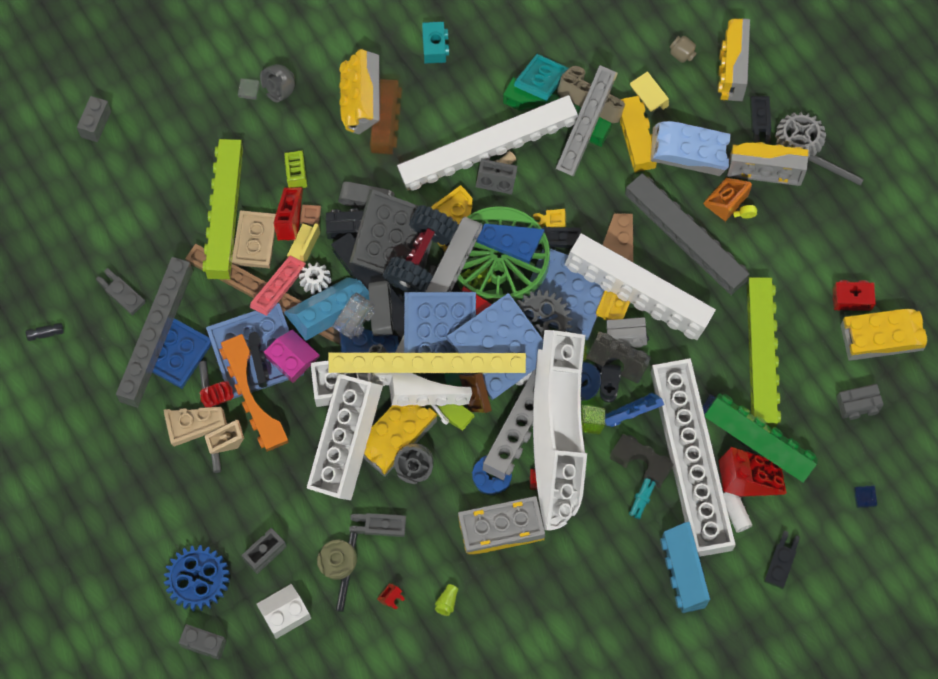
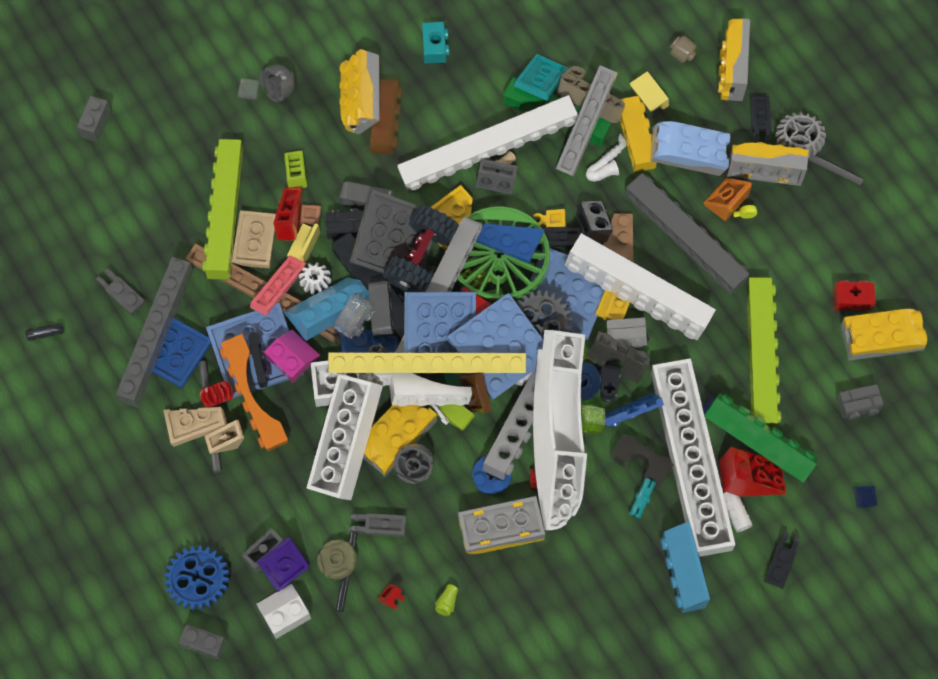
none -> dark purple tile [257,537,310,592]
none -> black brick [576,201,613,242]
none -> white piece [586,133,626,182]

